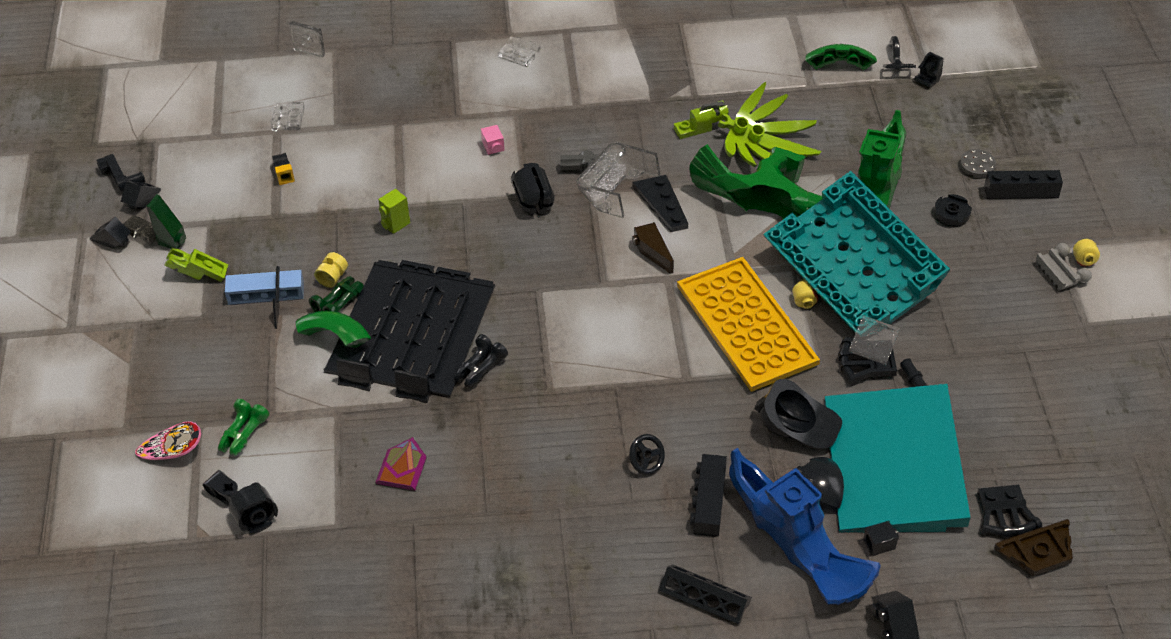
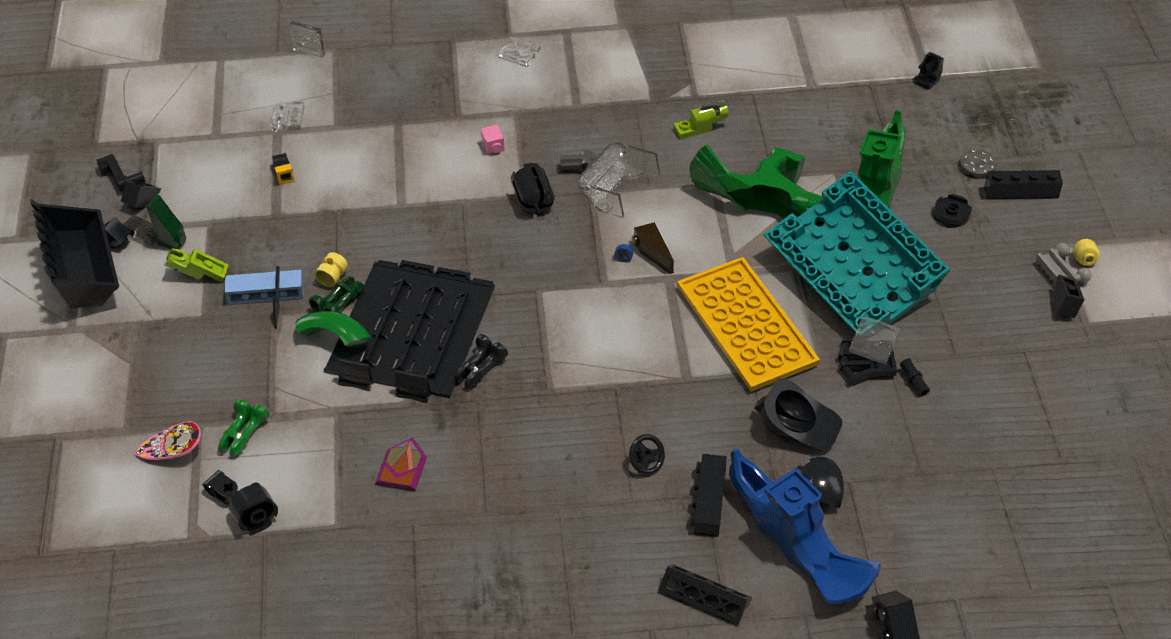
lime brick [378,188,410,234] -> none
black wing [632,175,688,232] -> none
lime plant [718,82,821,167] -> none
light yellow head [792,280,819,309] -> none
green brick [805,44,877,70] -> none
teal slope [825,384,971,533] -> none
black brick [863,521,899,556] -> none
black piece [883,36,916,69] -> none
black plate [977,485,1042,538] -> none
dark brown wing [994,519,1073,576] -> none
none -> black piece [30,199,119,308]
none -> blue tile [614,244,634,263]
none -> black slope [1053,275,1085,318]

